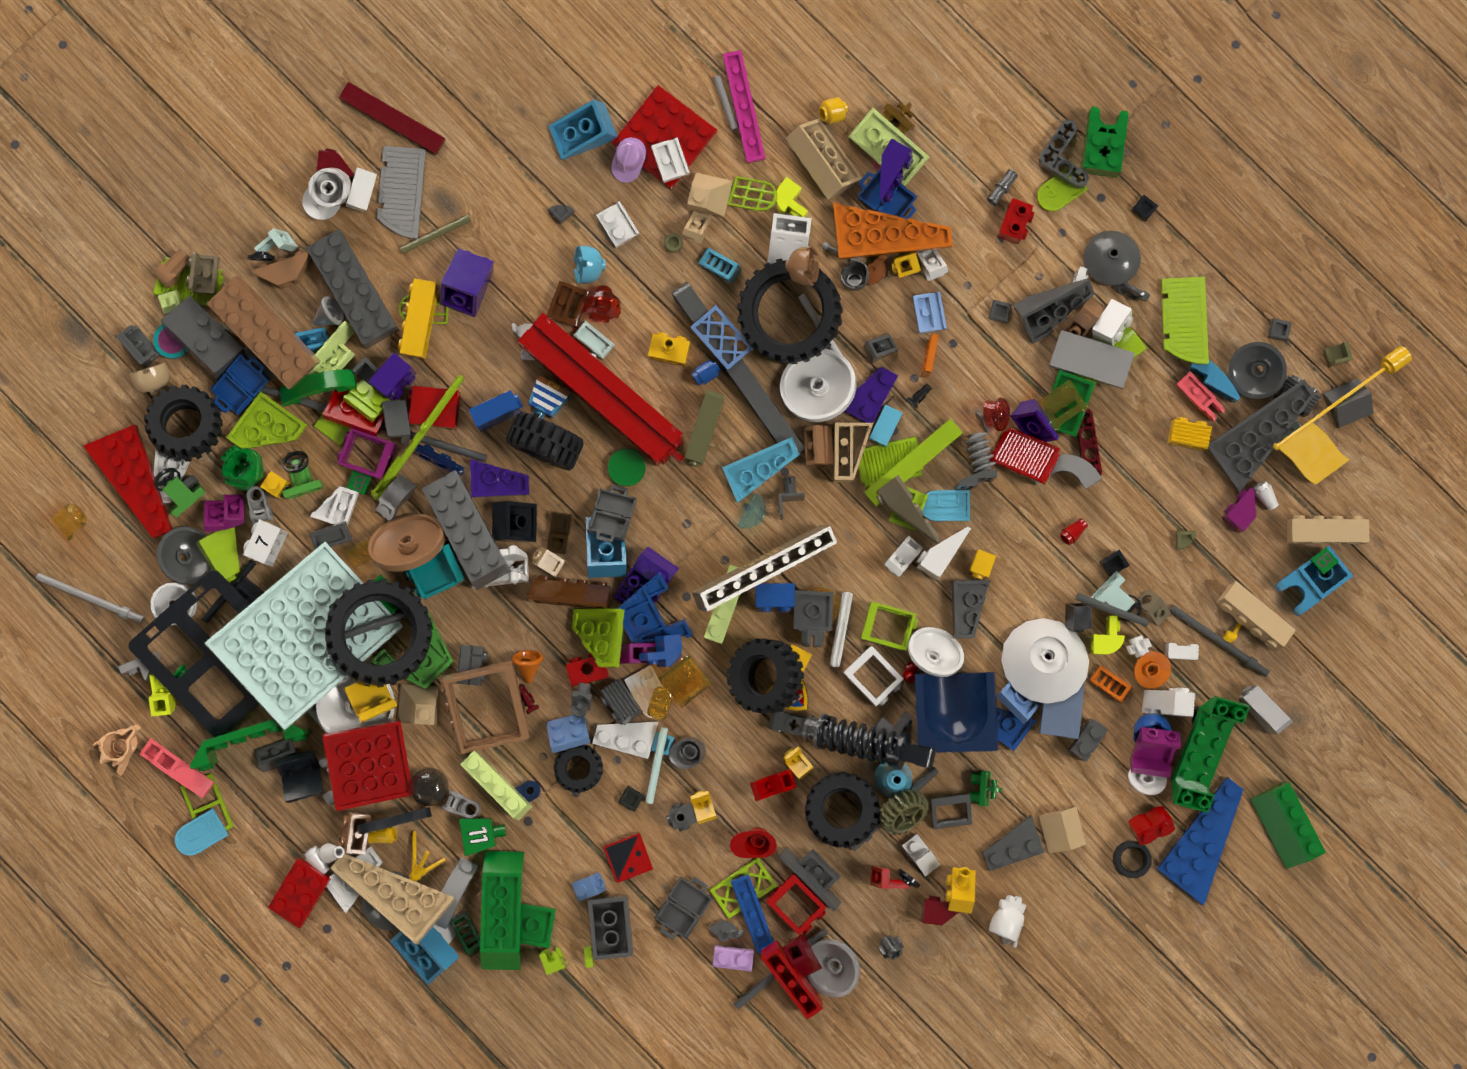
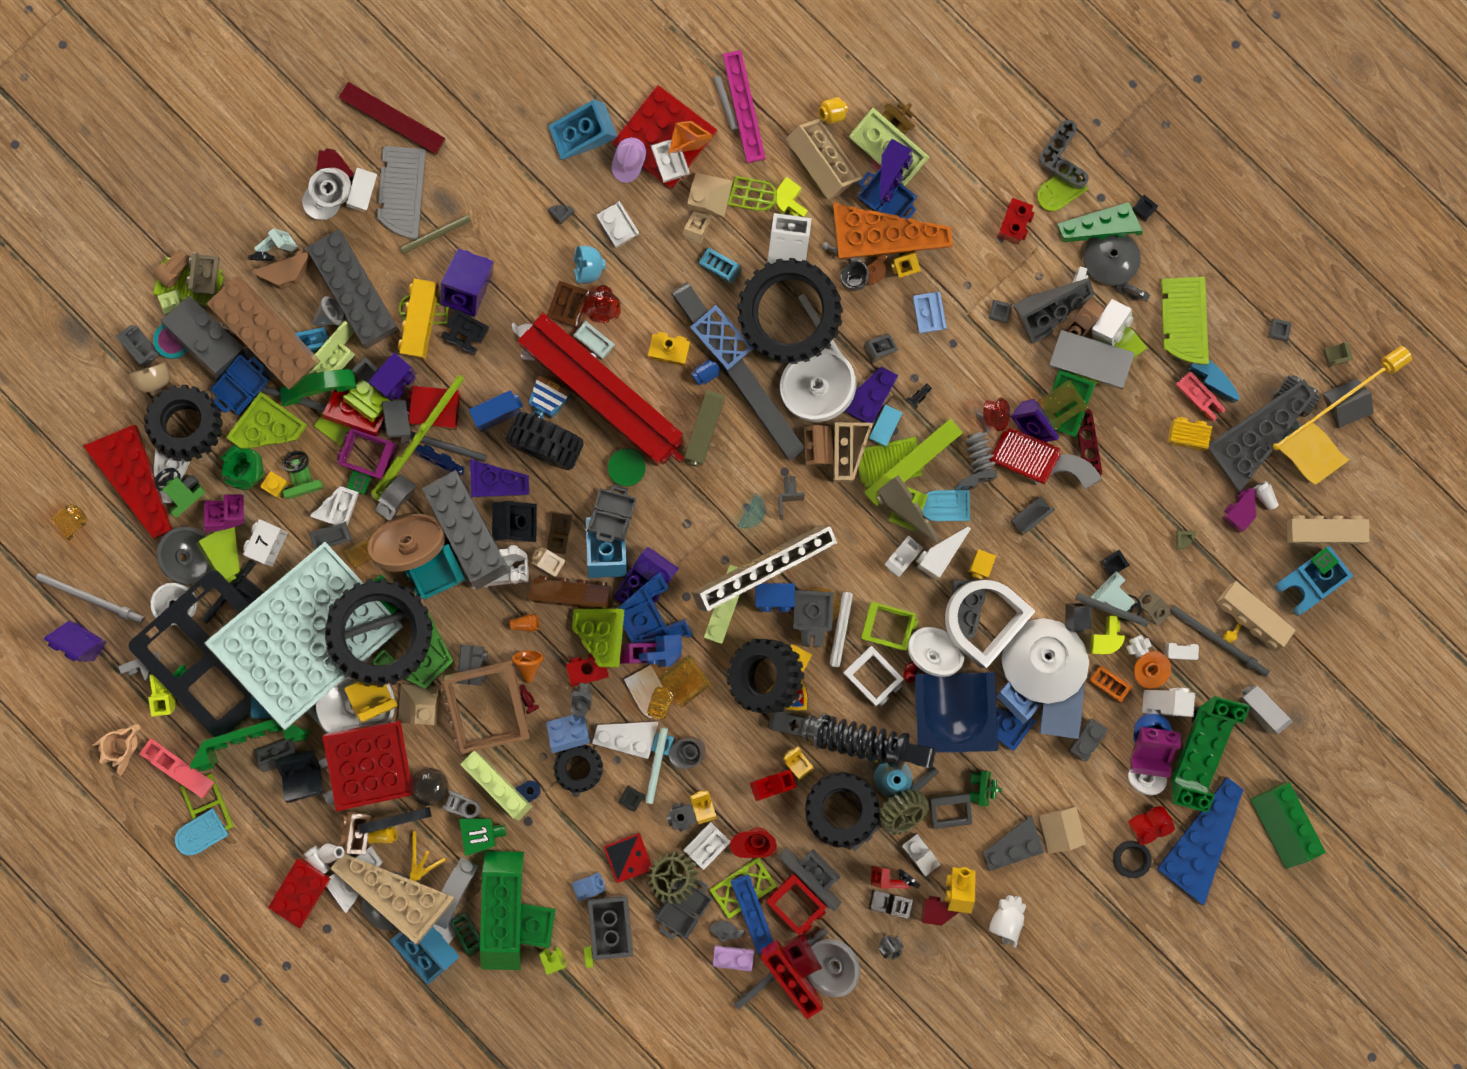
light grey piece [247,486,273,524] -> none
dark grey brick [600,678,643,725] -> none
olive tile [664,233,683,253] -> none
medium azure wing [722,437,800,503] -> none
medium nougat cylinder [785,247,819,286] -> none
flat silver brick [875,712,913,738] -> none
white slope [917,249,948,281] -> none
orange tile [921,333,939,378] -> none
dark grey pin [987,169,1018,206] -> none
red cone [1059,518,1088,545] -> none
green brick [1080,106,1129,178] -> none
dark grey dish [1229,342,1287,399] -> none
none -> dark purple slope [44,621,107,662]
none -> dark azure slope [250,695,271,718]
none -> black plate [441,309,490,356]
none -> orange cone [510,613,540,632]
none -> olive gear [647,851,699,905]
none -> orange slope [668,121,712,154]
none -> white plate [684,822,730,870]
none -> slope [868,889,913,919]
none -> white window [945,580,1035,668]
none -> dark grey panel [1011,496,1055,536]
none -> wing [1057,202,1143,242]

